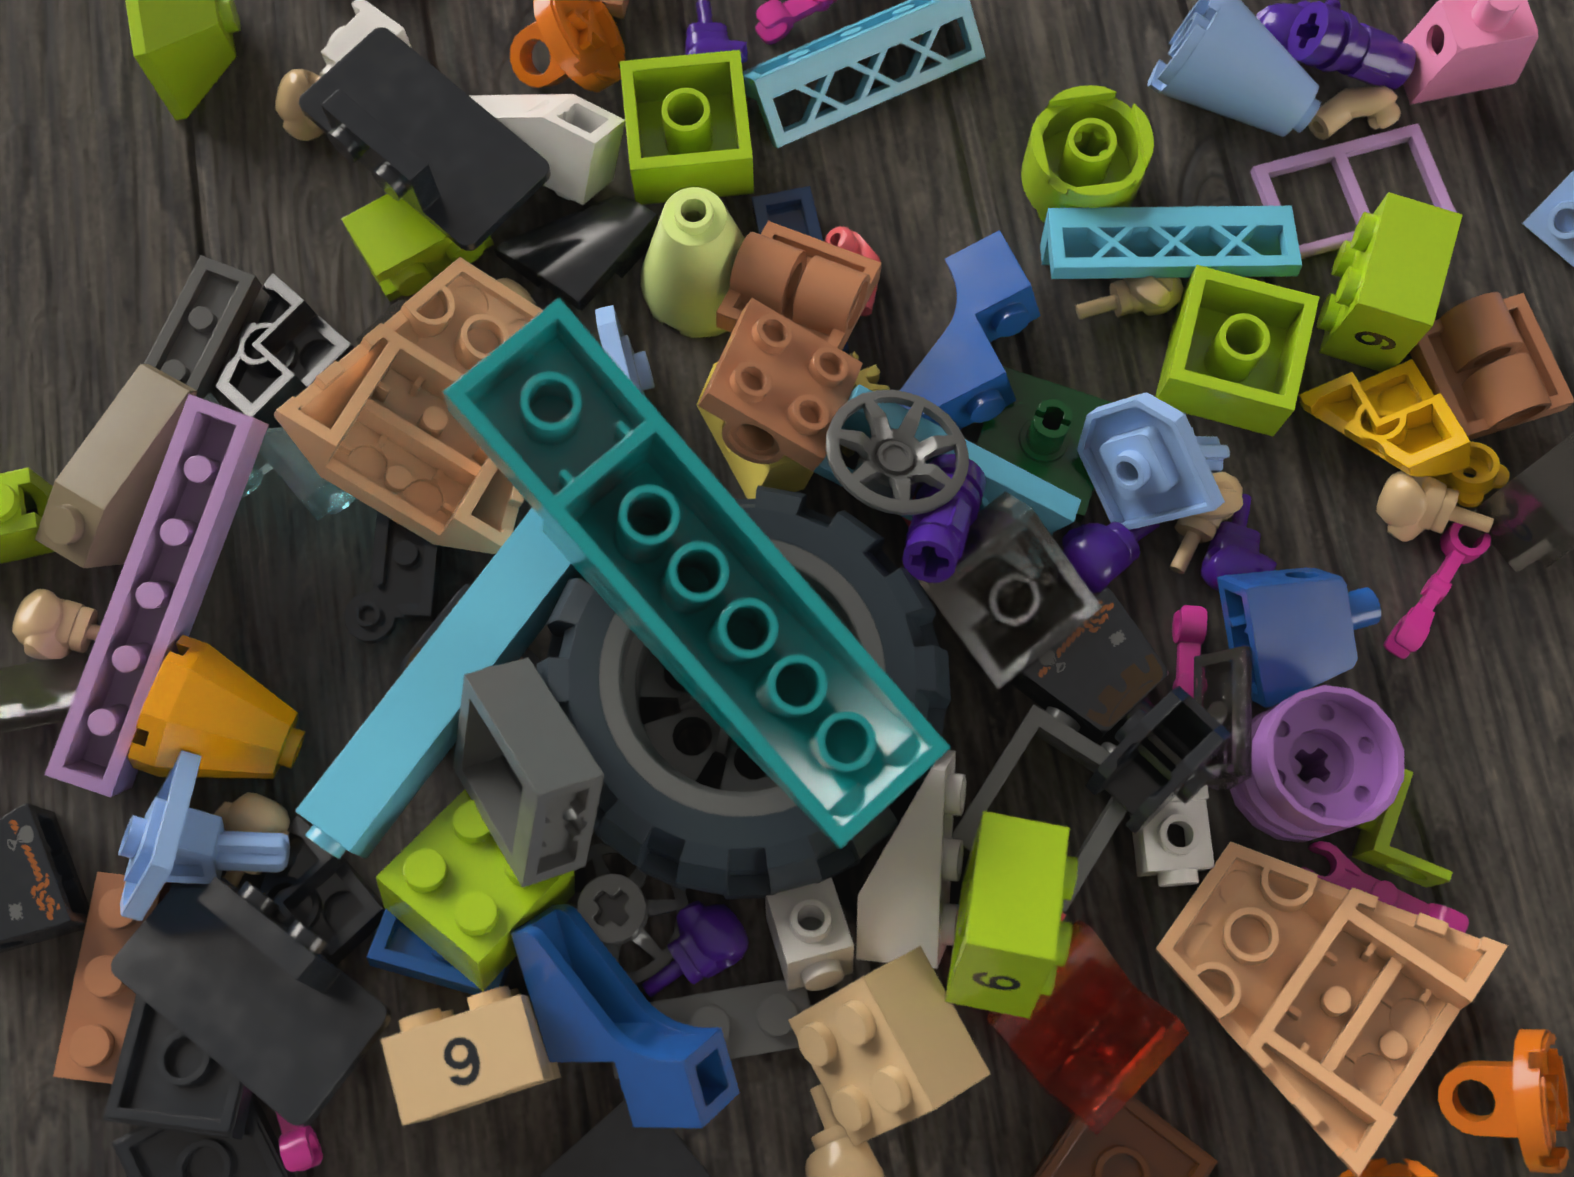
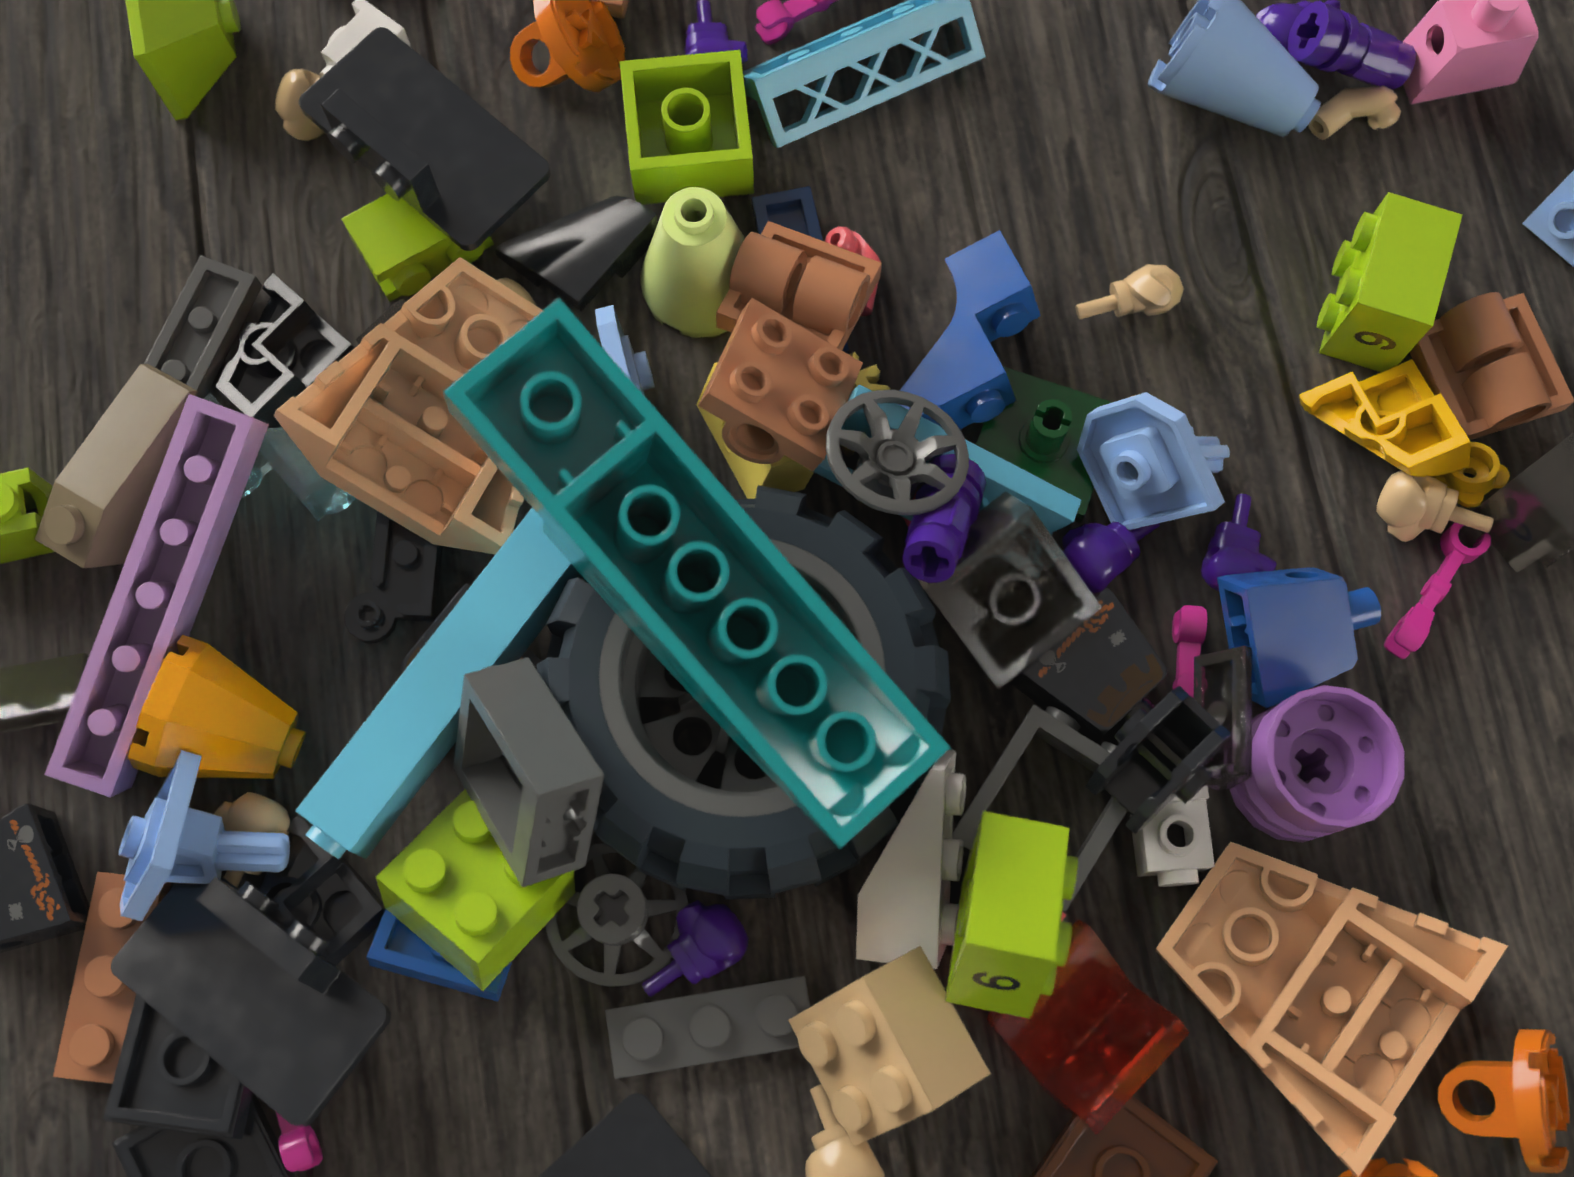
tan piece [12,589,101,660] -> none
tan brick [381,986,561,1126] -> none
white slope [469,94,625,205] -> none
blue arch [511,904,740,1128] -> none
white brick [765,877,854,991] -> none
lime brick [1021,85,1154,224] -> none
medium azure fence [1040,205,1302,279] -> none
lime brick [1155,265,1319,436] -> none
tan piece [1170,472,1243,574] -> none
lavender window [1250,123,1457,259] -> none
dark pink piece [1301,841,1469,933] -> none
lime bracket [1352,769,1453,887] -> none

